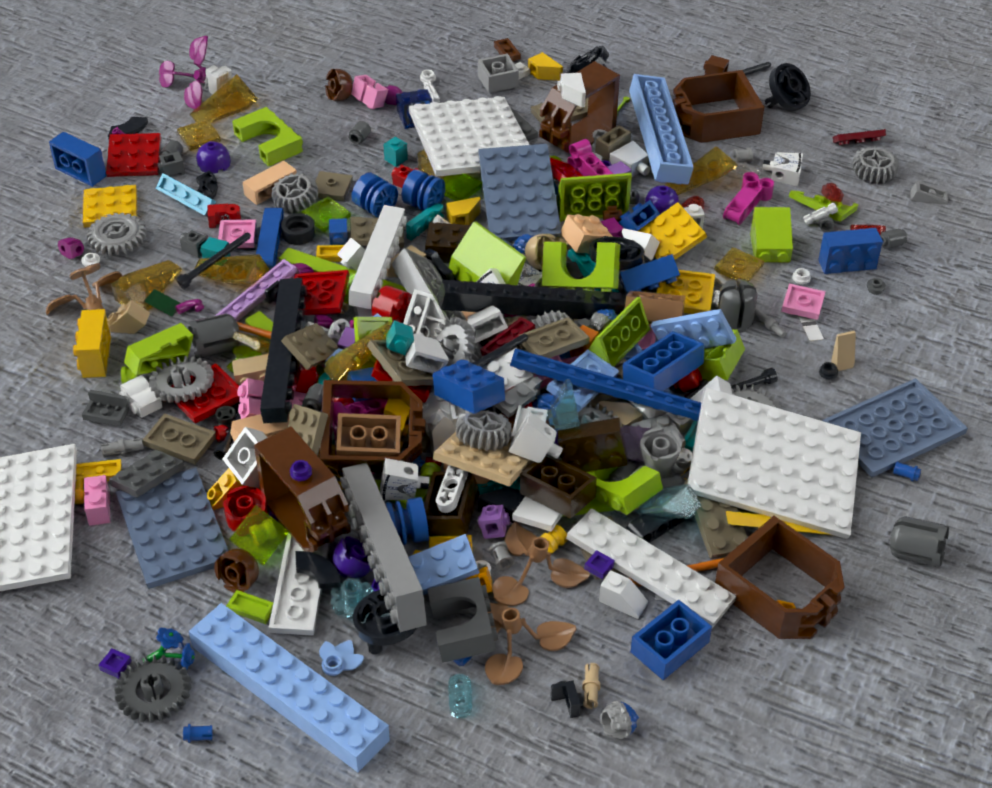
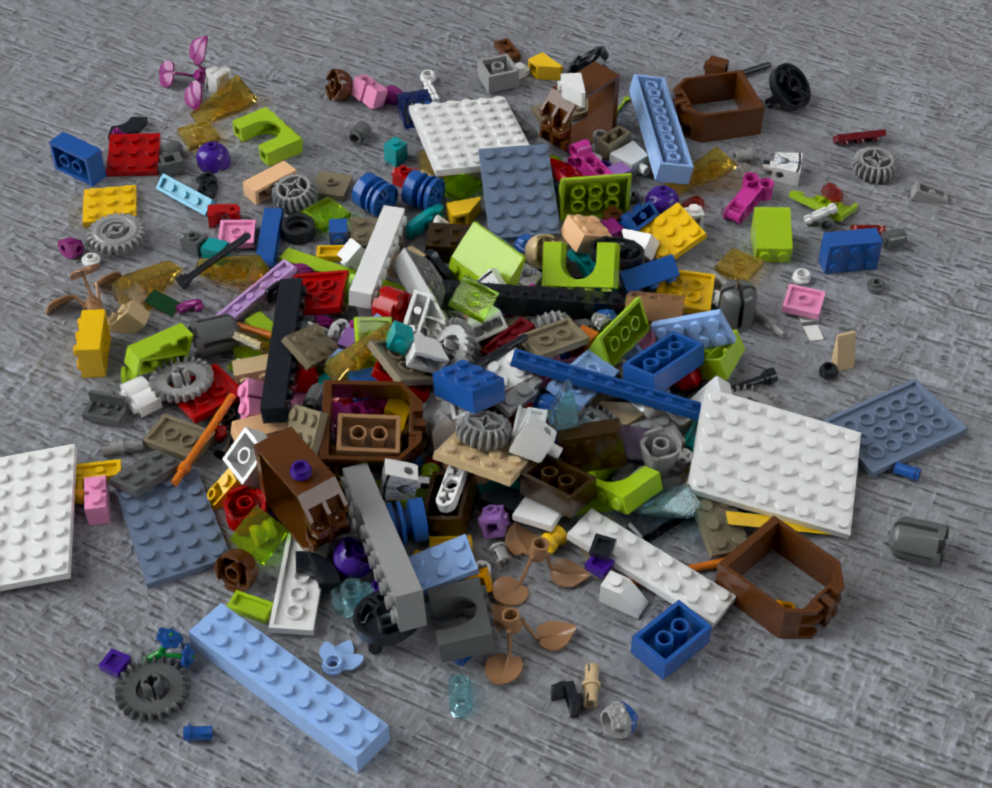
none -> orange bar [171,393,236,486]
none -> clear neon green tile [448,275,499,324]
none -> black plate [589,533,617,561]

